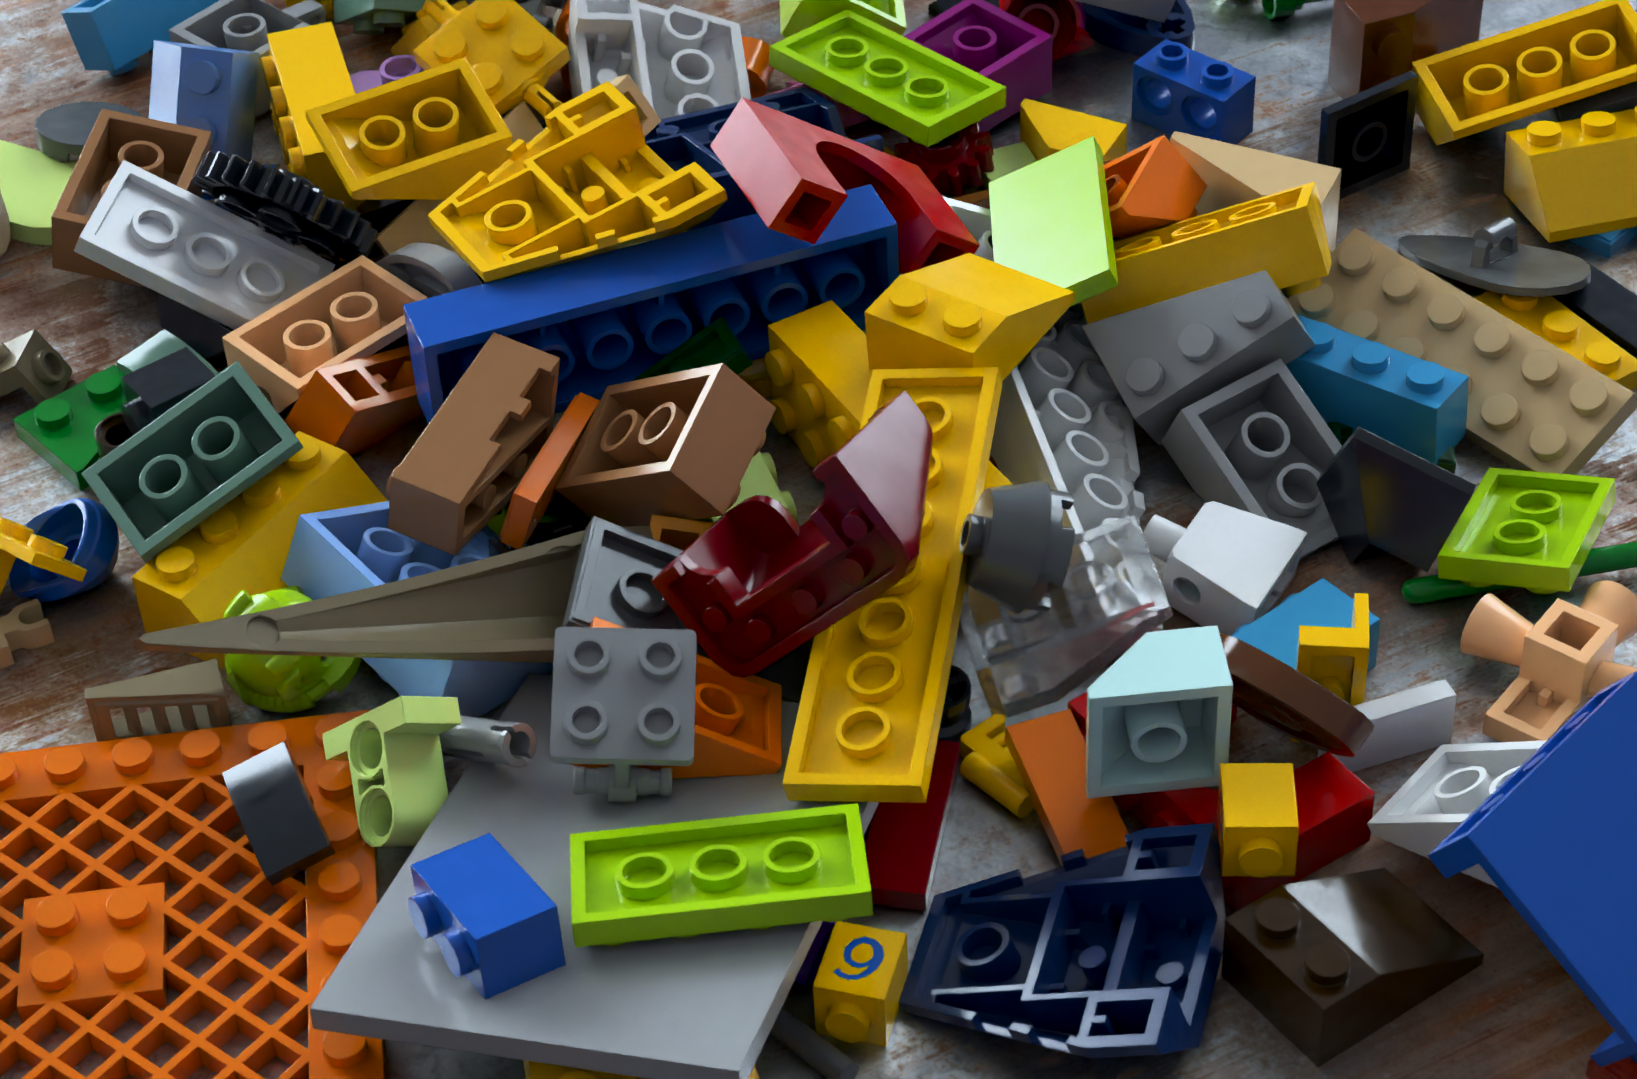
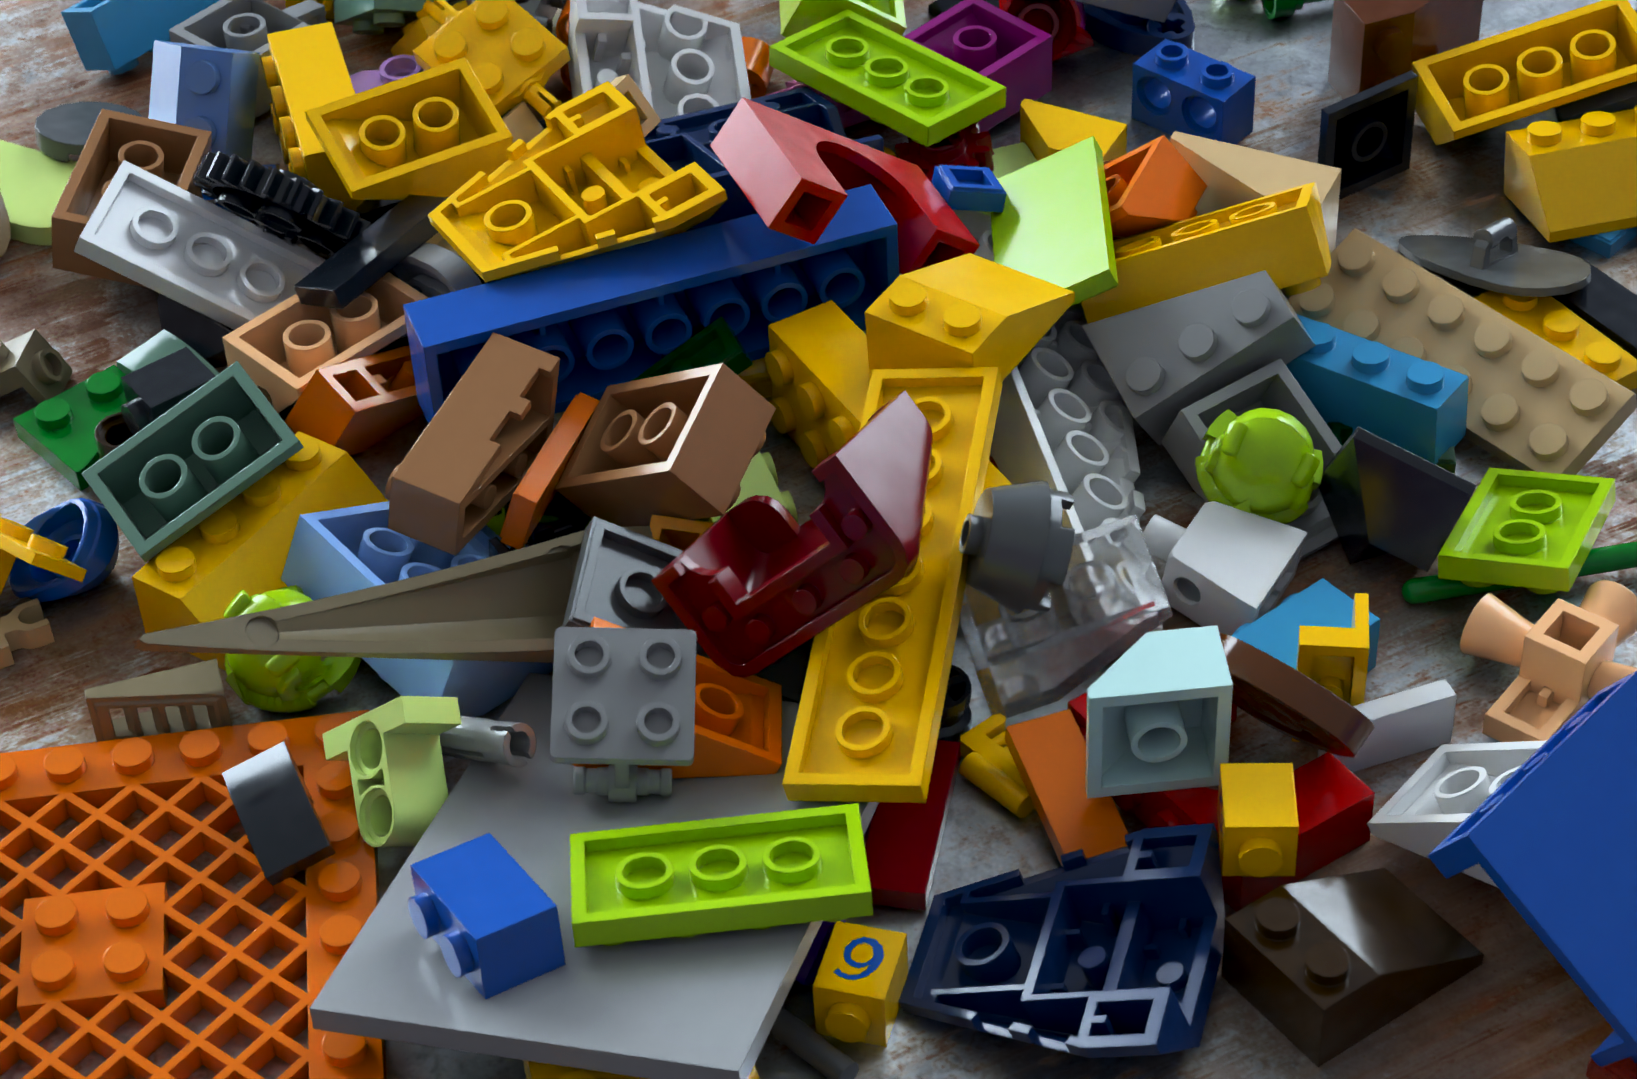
none -> black tile [294,195,448,309]
none -> blue tile [932,165,1006,213]
none -> lime helmet [1195,408,1324,524]

